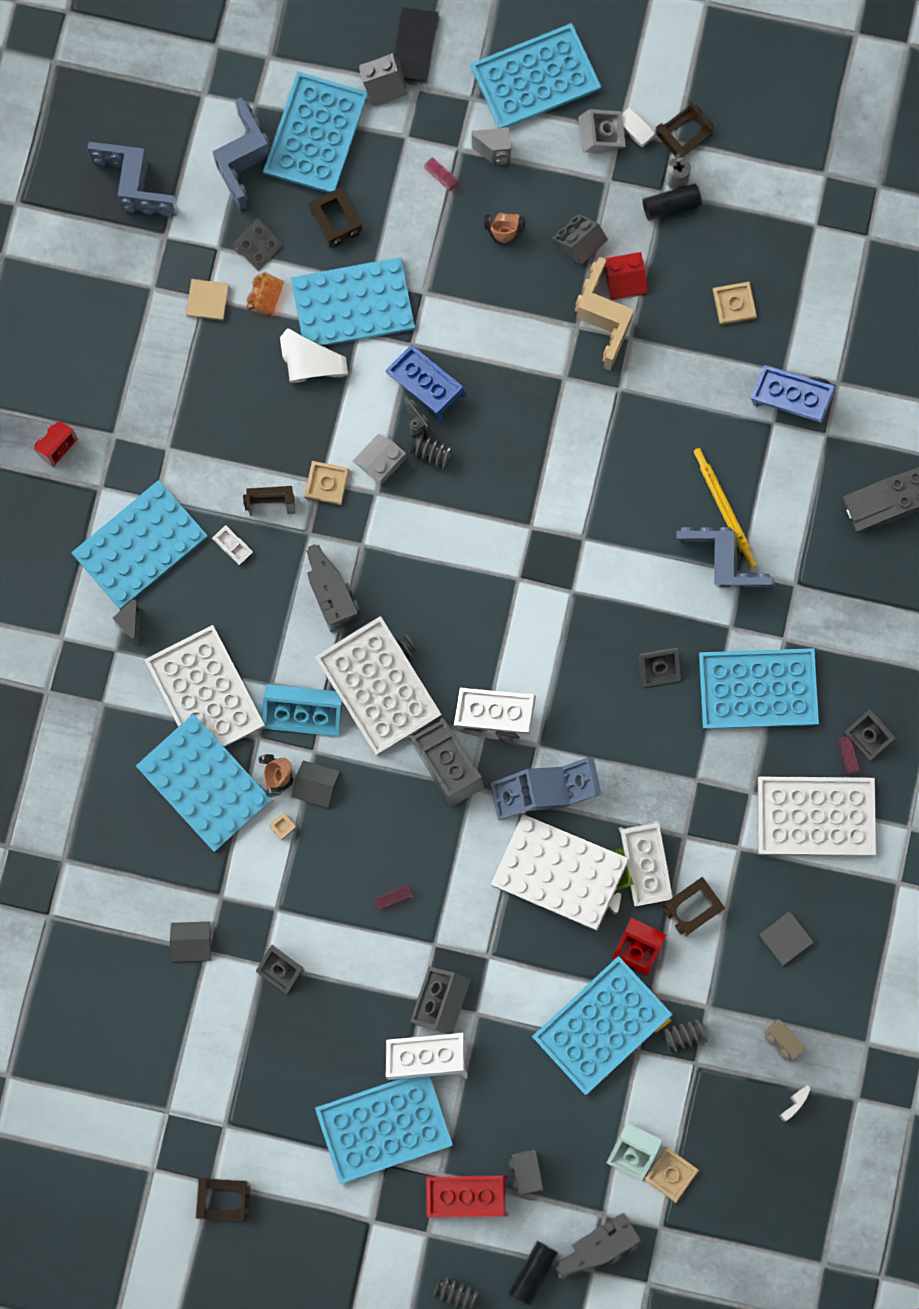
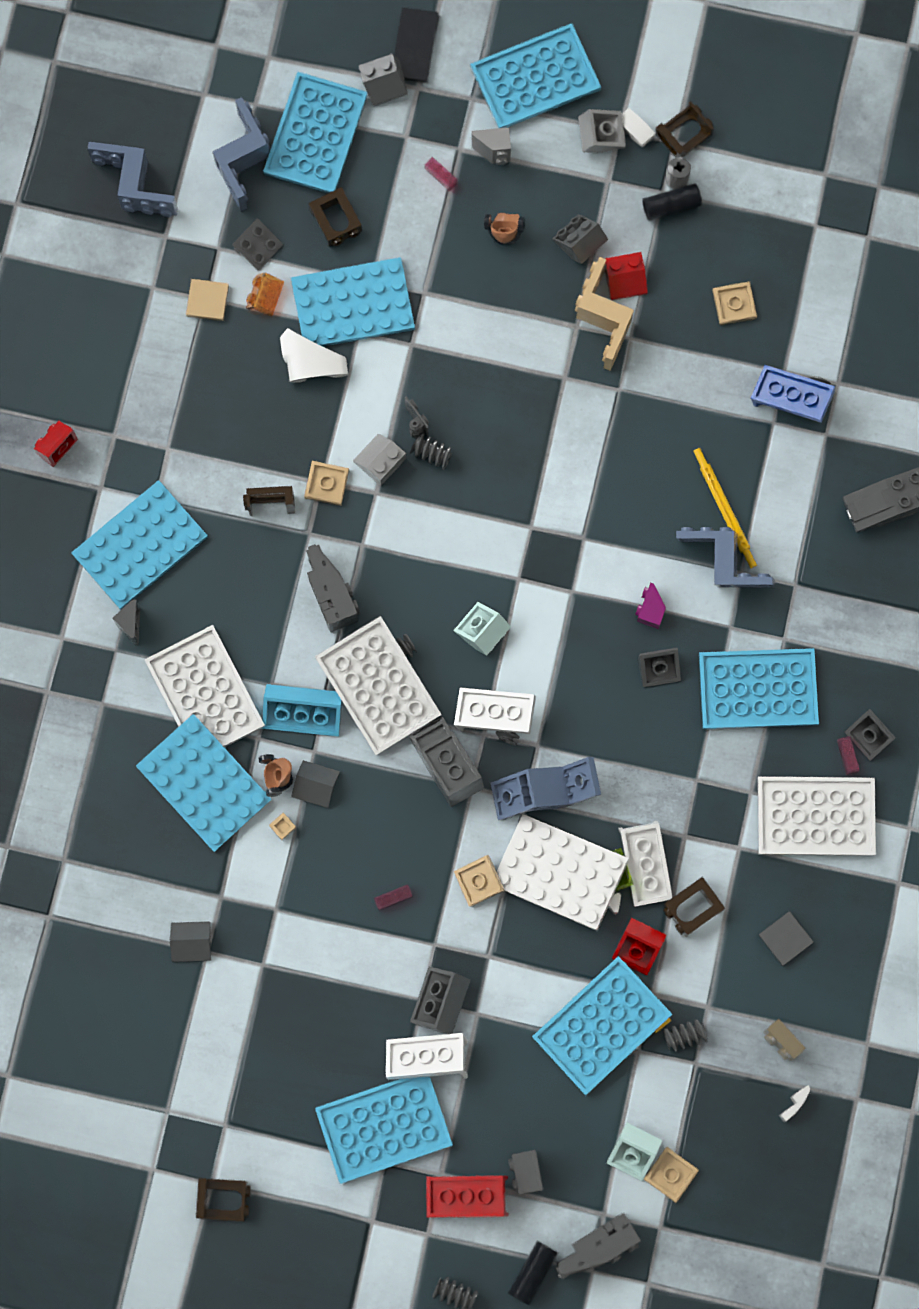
white slope [212,525,253,565] -> none
dark grey slope [256,945,305,994] -> none
plate [385,345,467,422] -> none
none -> light aqua slope [453,602,511,656]
none -> tan tile [454,855,505,907]
none -> magenta slope [635,582,666,629]

